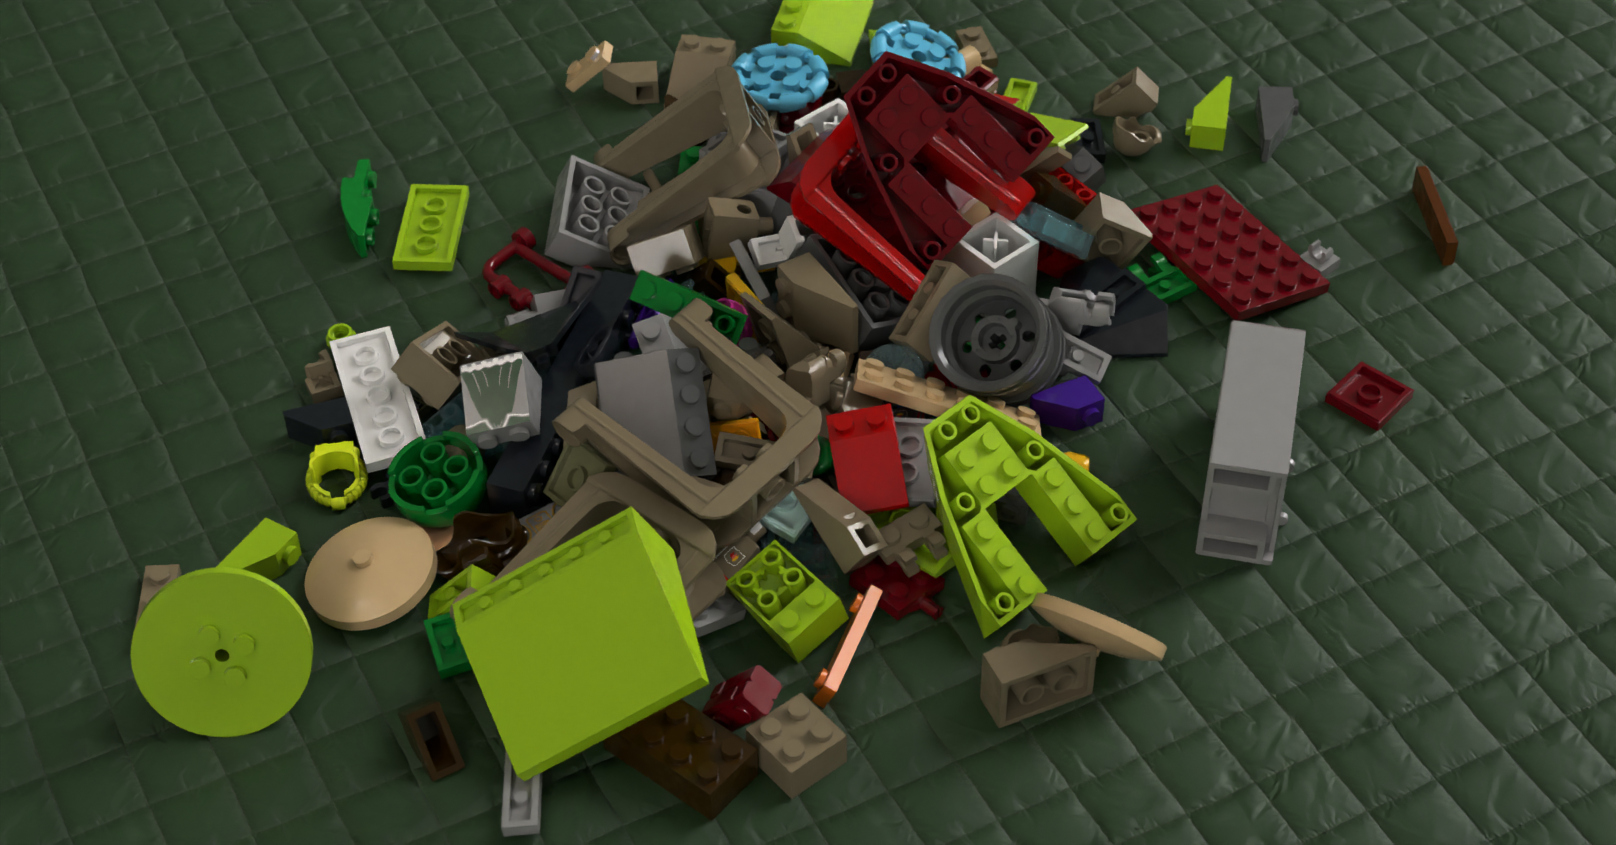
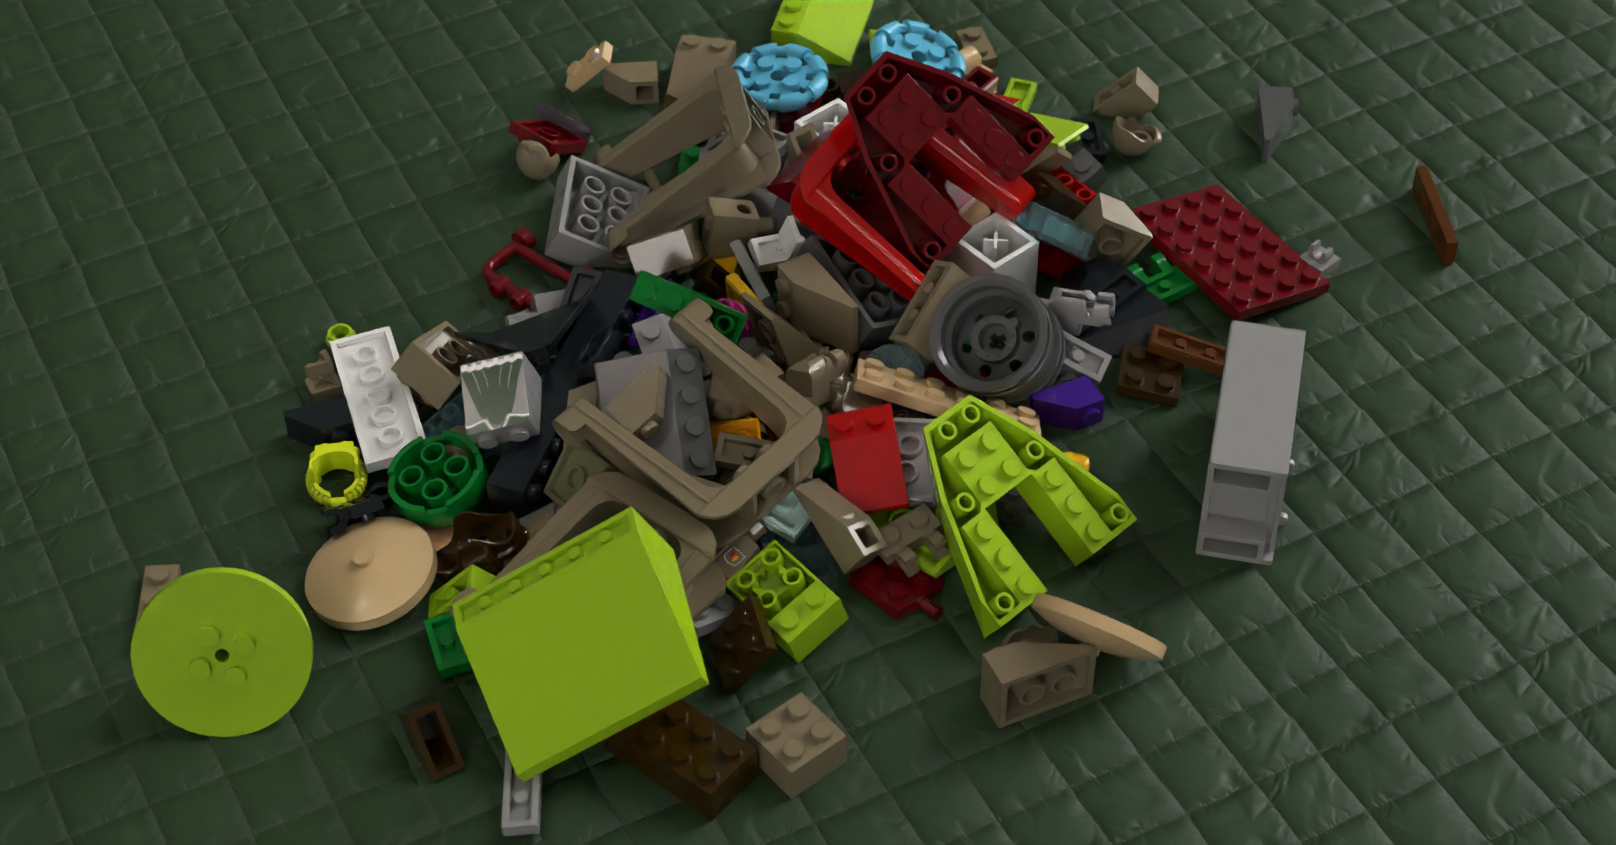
lime slope [216,517,302,580] -> none
green slope [340,159,380,257] -> none
lime plate [392,184,469,271] -> none
dark red brick [702,665,782,732] -> none
plate [812,584,883,708] -> none
lime slope [1185,76,1232,151] -> none
dark red tile [1325,361,1414,431] -> none
none -> black plate [319,493,385,536]
none -> dark red plate [508,119,588,157]
none -> dark tan hair [516,140,560,180]
none -> tile [534,102,593,139]
none -> dark tan slope [606,361,667,440]
none -> dark brown plate [709,595,777,693]
none -> dark brown plate [1115,342,1184,407]
none -> reddish brown tile [1146,324,1226,376]

